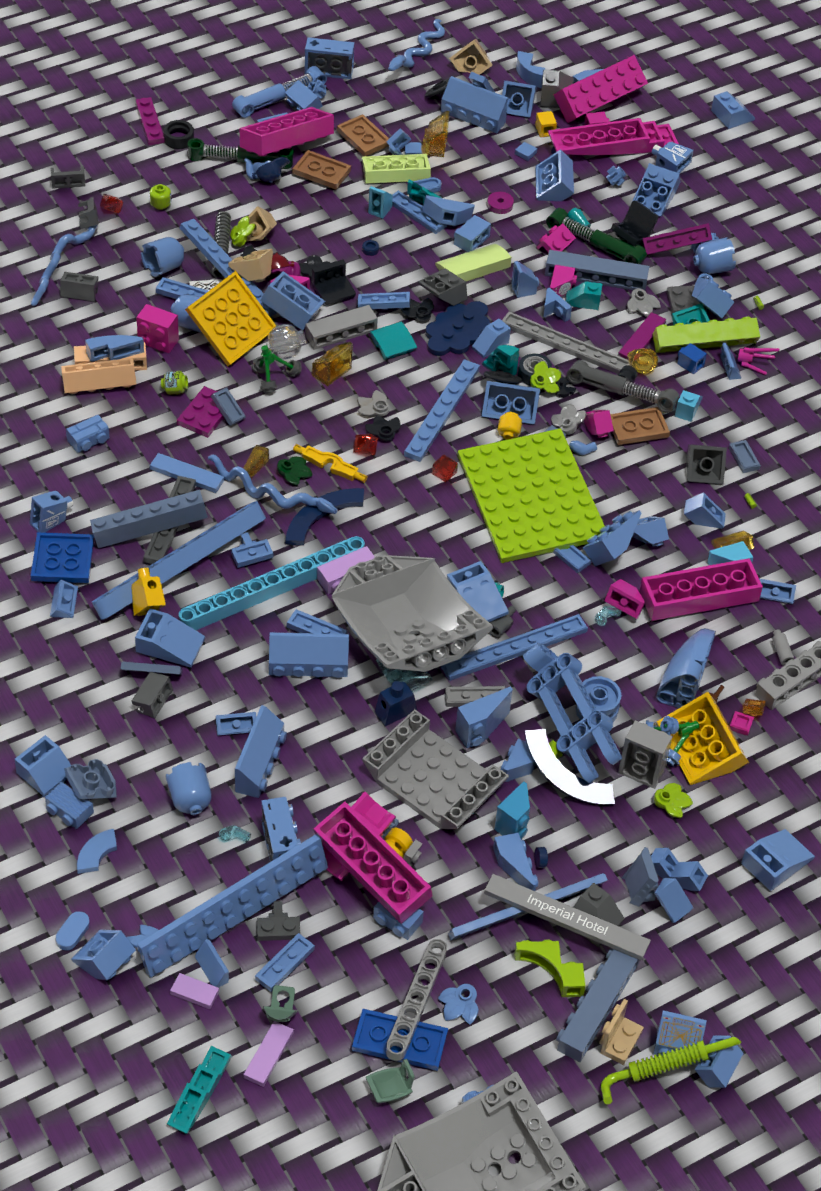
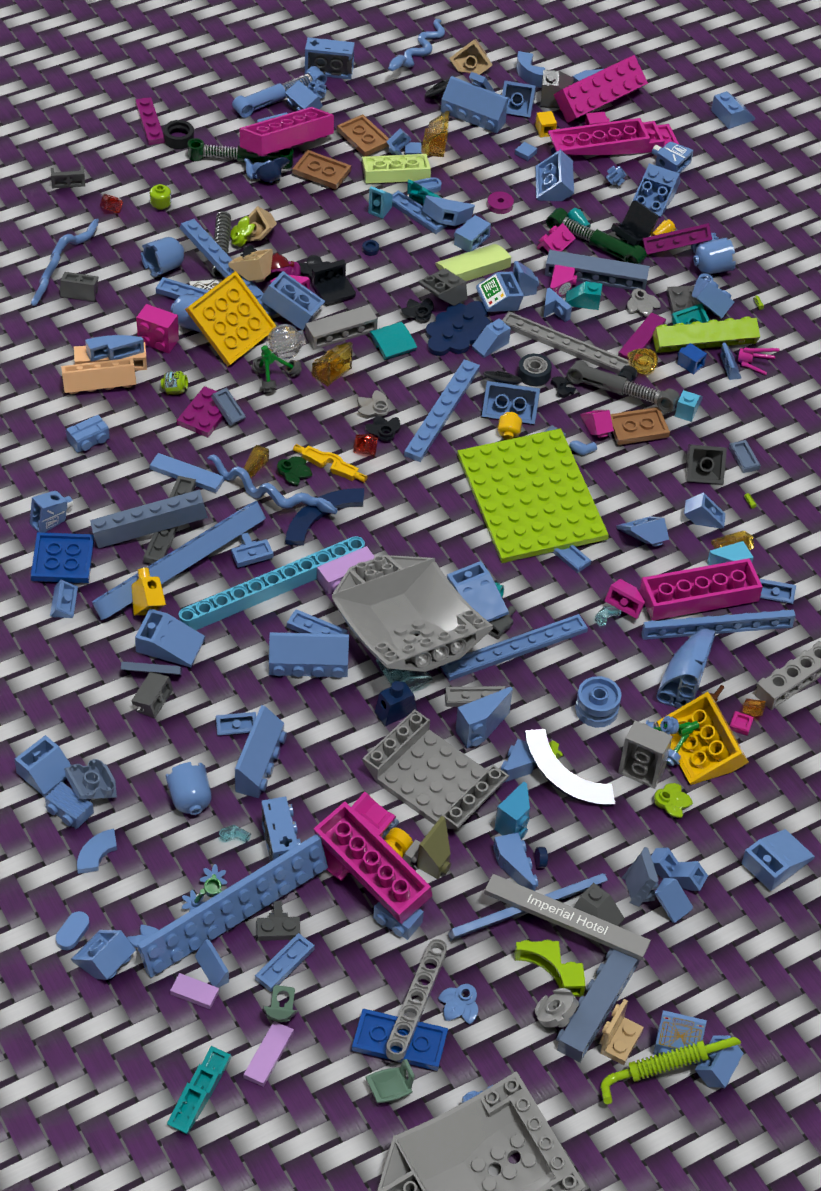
dark grey hinge [78,197,99,229] -> none
medium blue plate [358,292,410,309] -> none
clear red slope [432,455,458,482] -> none
teal slope [482,345,520,375] -> none
medium blue beam [523,642,622,783] -> none
lime plate [530,361,561,393] -> none
light grey plate [551,404,586,435] -> none
medium blue slope [583,510,642,566] -> none
light grey cylinder [772,630,794,666] -> none
none -> plant [182,864,227,912]
none -> olive slope [417,816,451,879]
none -> medium blue slope [476,272,524,312]
none -> light grey plate [535,988,579,1027]
none -> medium blue plate [641,610,796,640]
none -> yellow cone [651,219,676,236]

